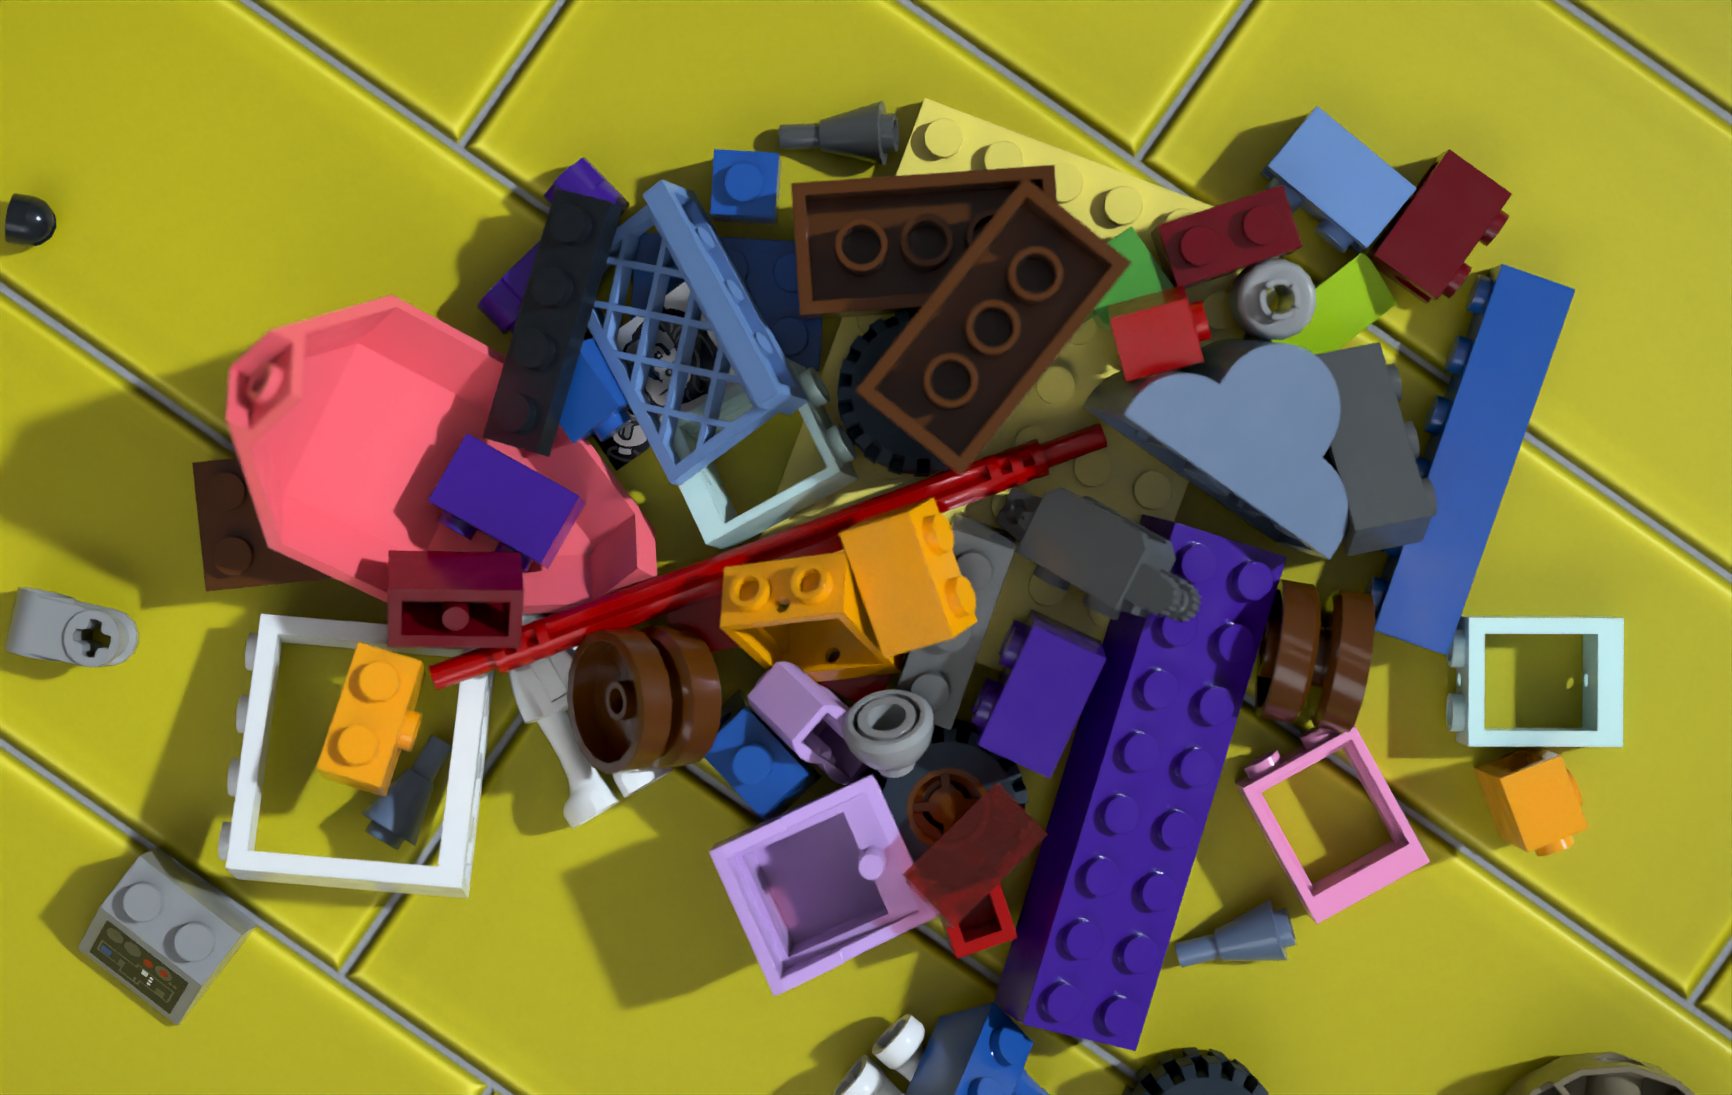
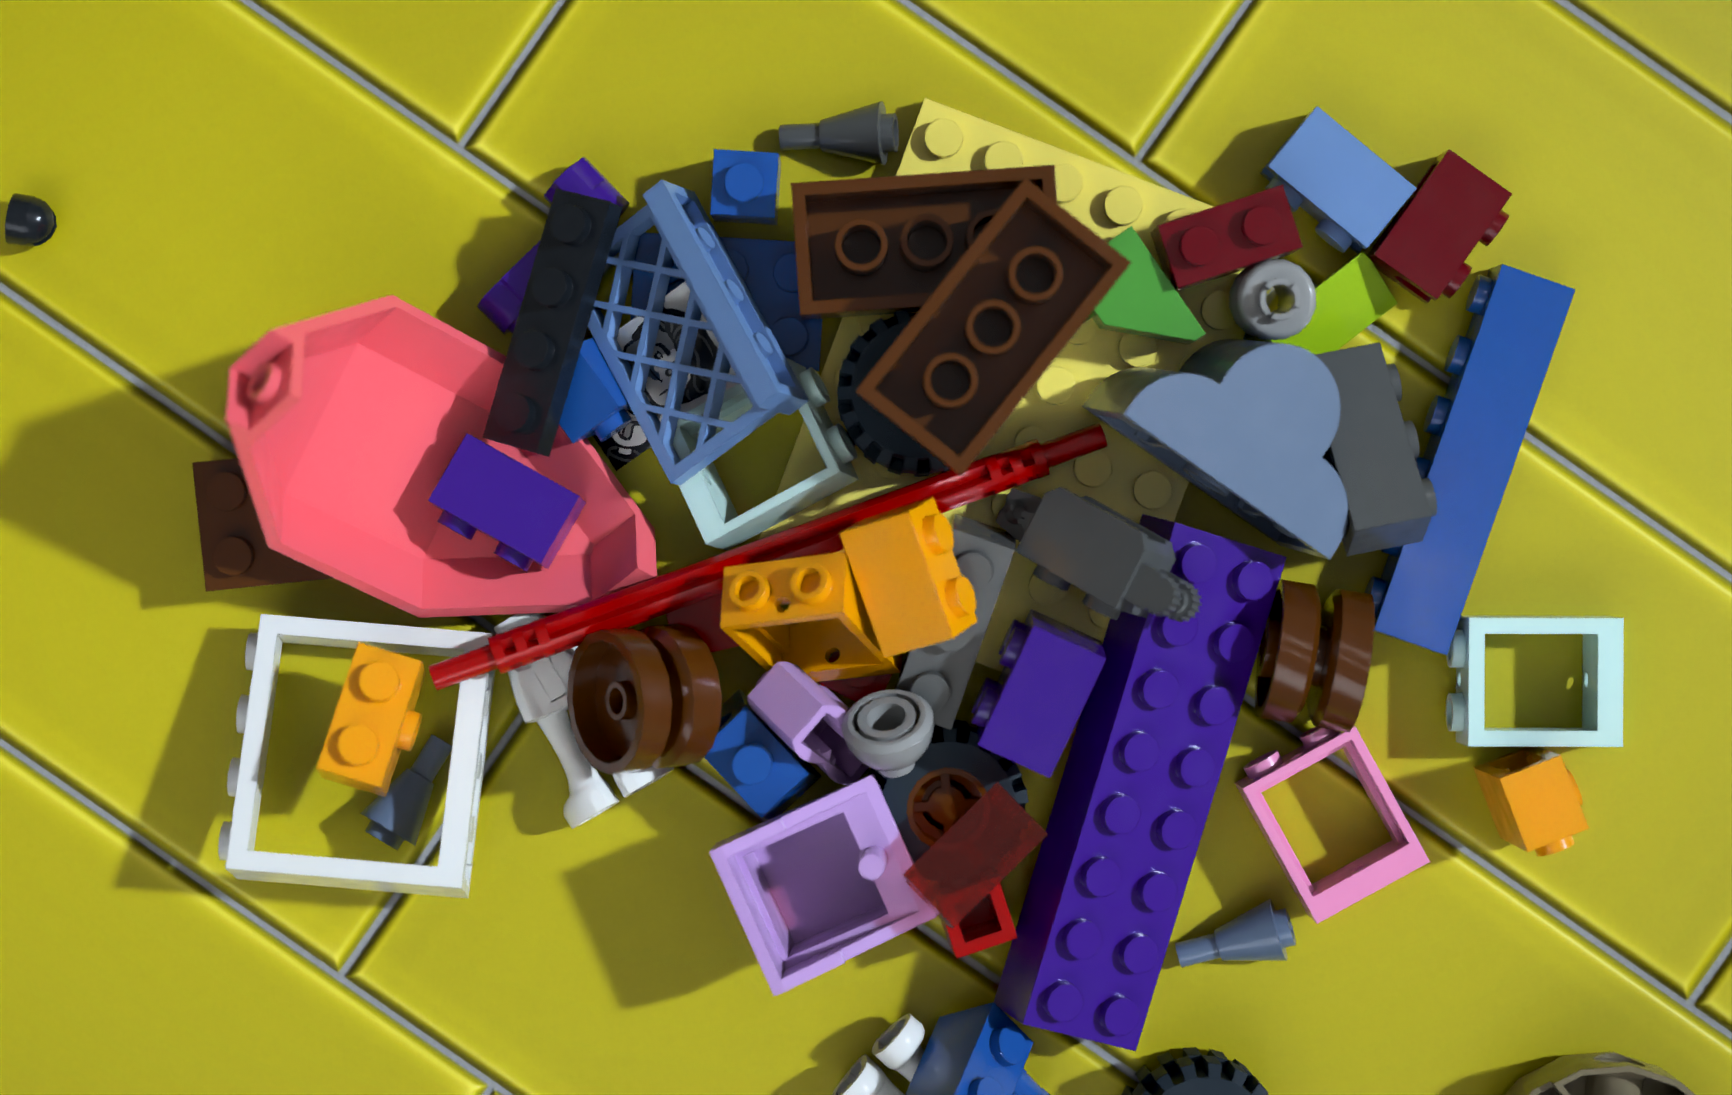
light grey piece [4,587,139,667] -> none
light grey slope [78,847,257,1026] -> none
dark red brick [387,550,524,648] -> none
red brick [1107,285,1212,382] -> none

